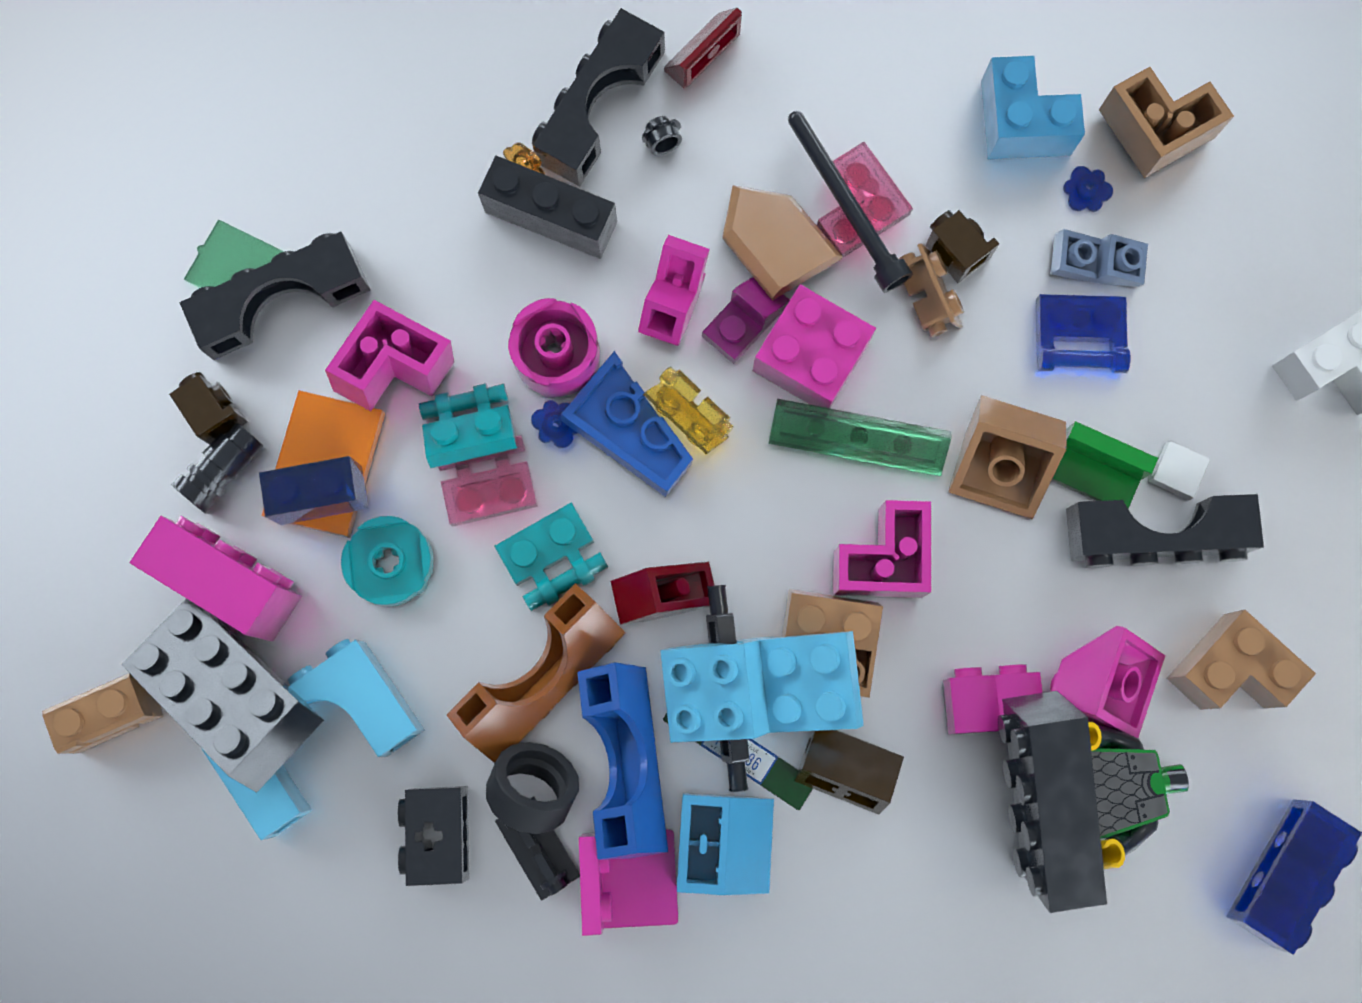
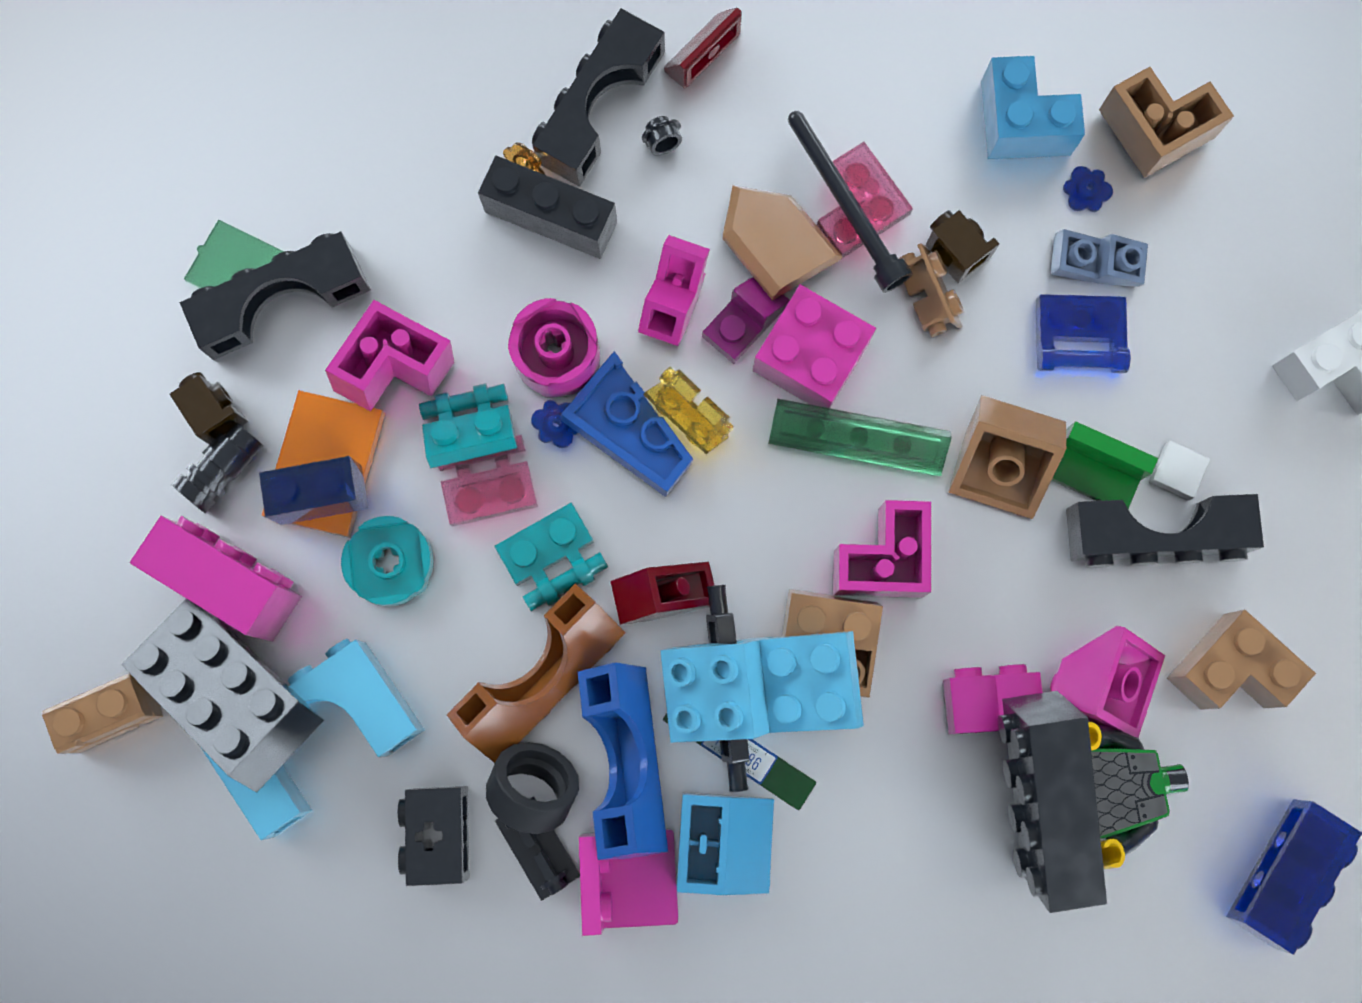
dark brown hinge [794,730,904,815] -> none

